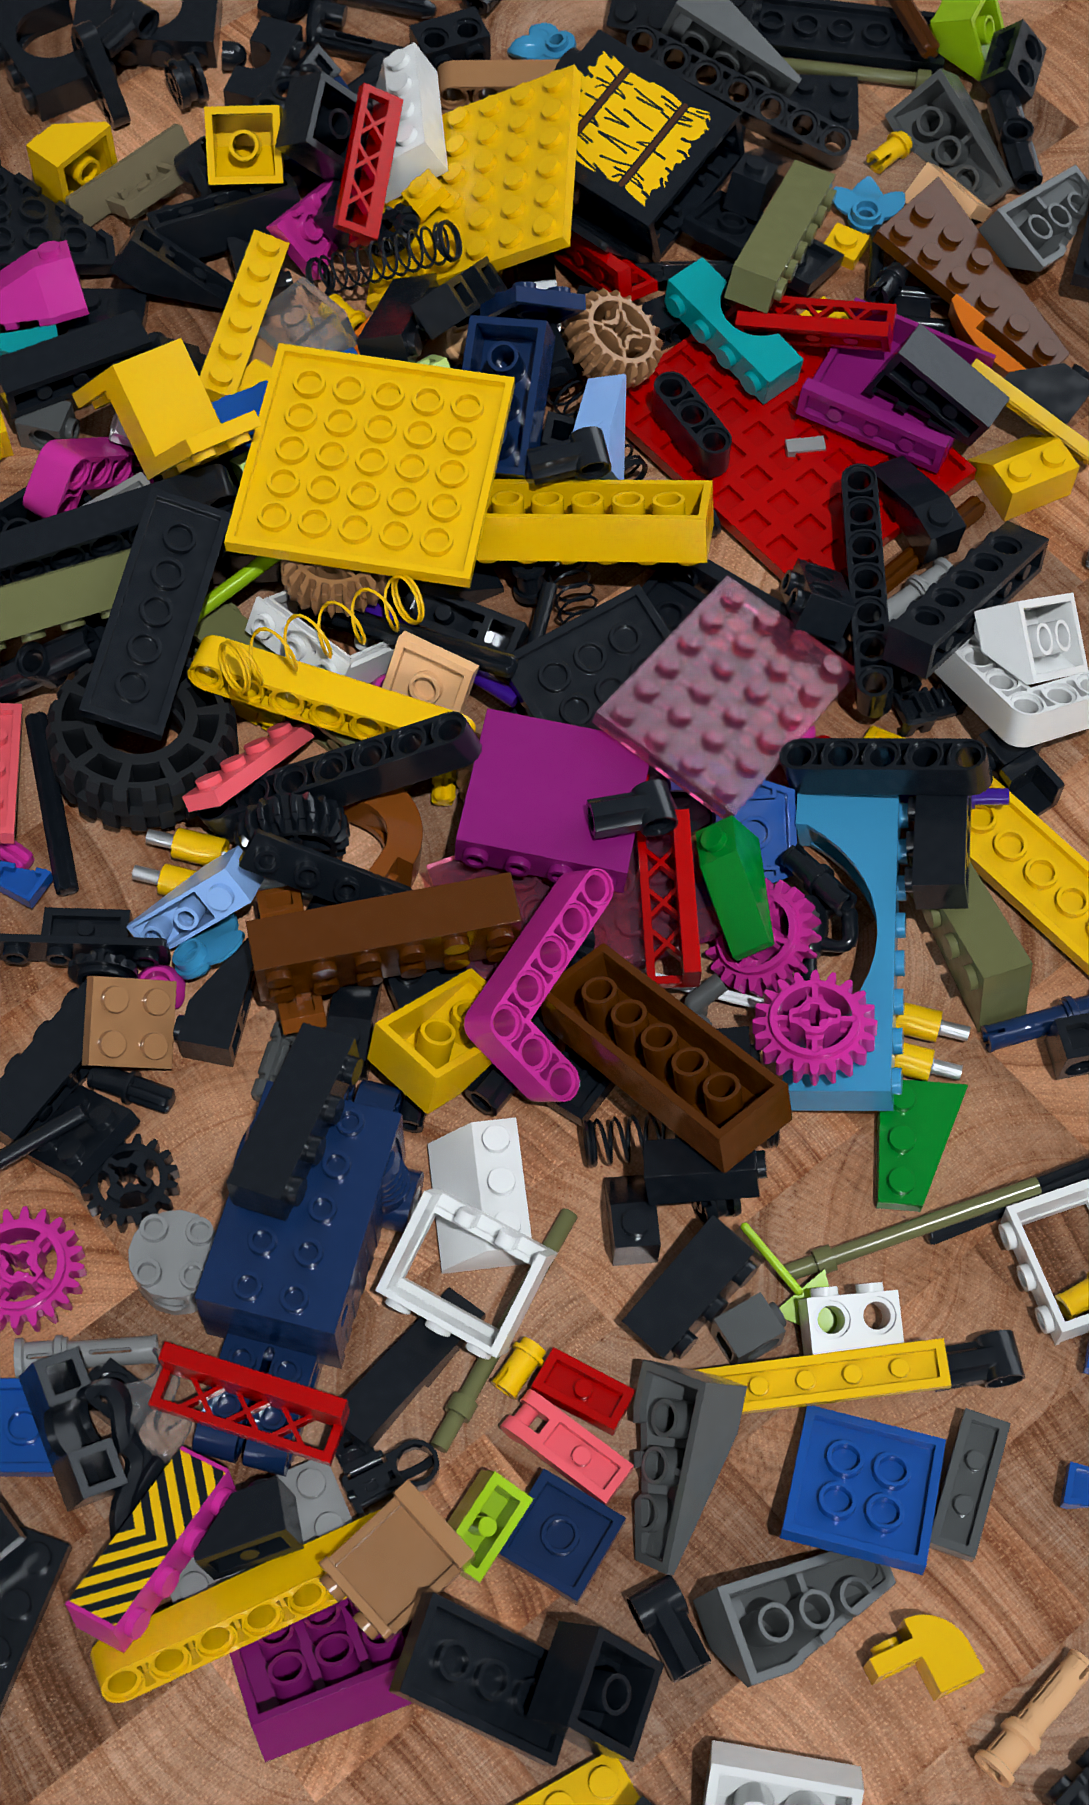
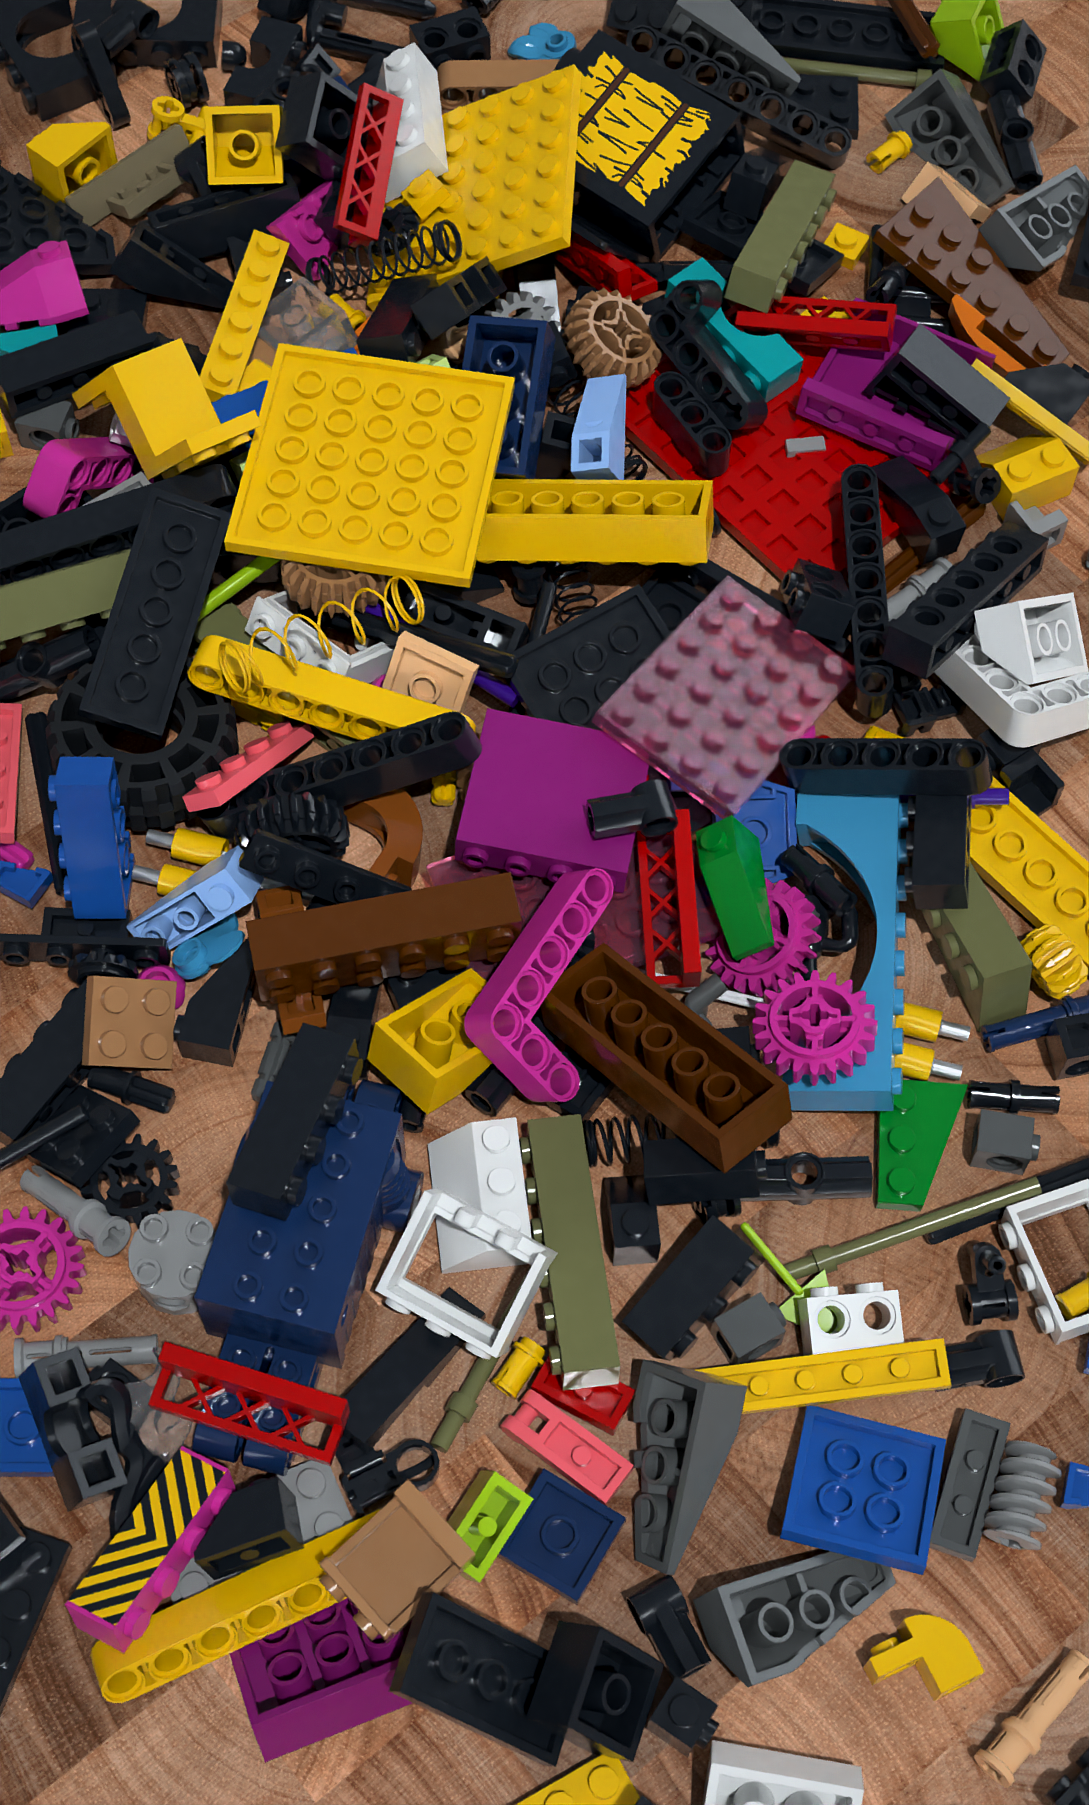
dark blue plate [480,281,586,325] -> none
black piece [527,426,612,486] -> none
dark azure plate [833,176,905,233] -> none
none -> light grey pin [20,1165,131,1256]
none -> blue wedge [48,757,136,919]
none -> yellow piece [147,96,209,145]
none -> olive brick [519,1114,620,1391]
none -> black brick [646,1676,720,1757]
none -> black beam [649,279,768,430]
none -> black piece [740,1152,873,1206]
none -> black piece [930,422,1001,504]
none -> black piece [962,1240,1019,1326]
none -> black pin [967,1079,1060,1115]
none -> dark grey brick [970,1109,1040,1175]
none -> light grey piece [983,1440,1062,1551]
none -> light grey panel [1002,500,1069,550]
none -> yellow gear [1020,924,1088,1000]

